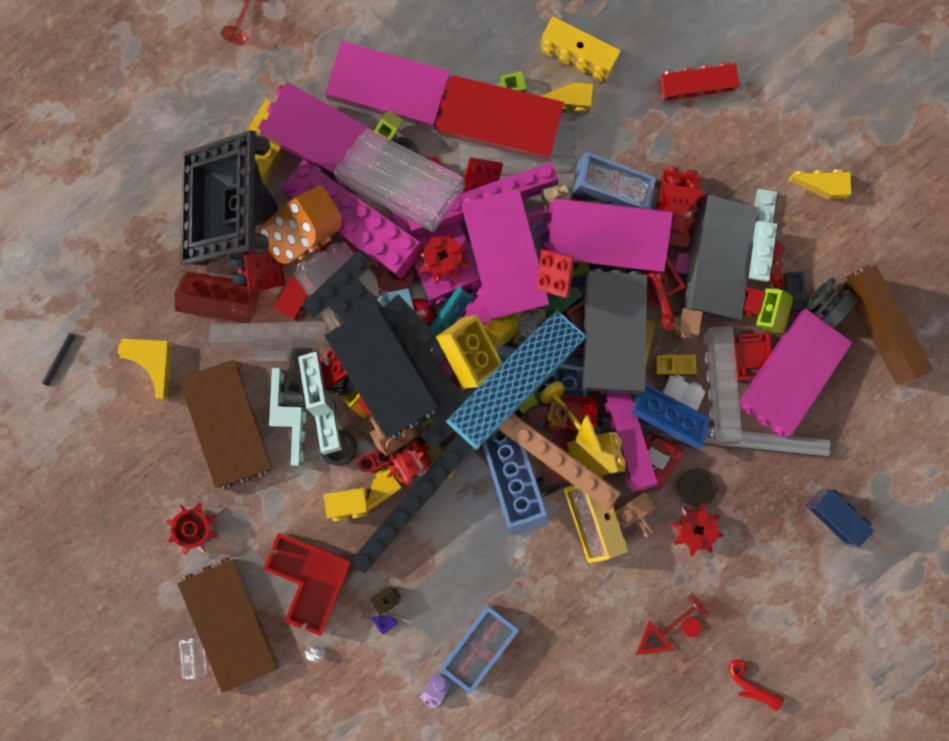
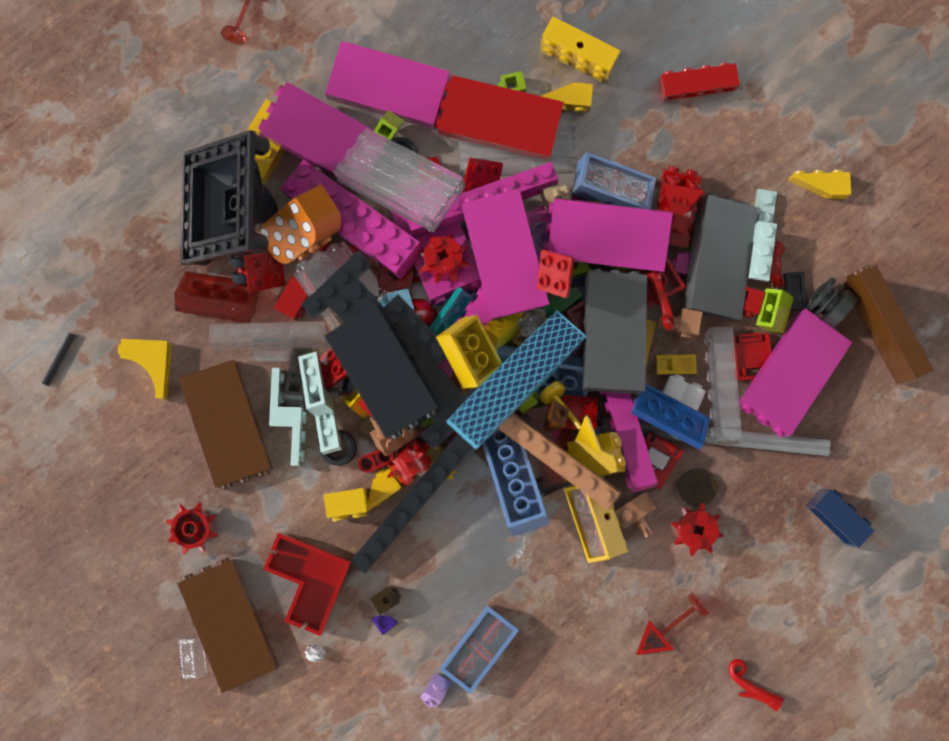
red tile [681,617,702,637] -> none

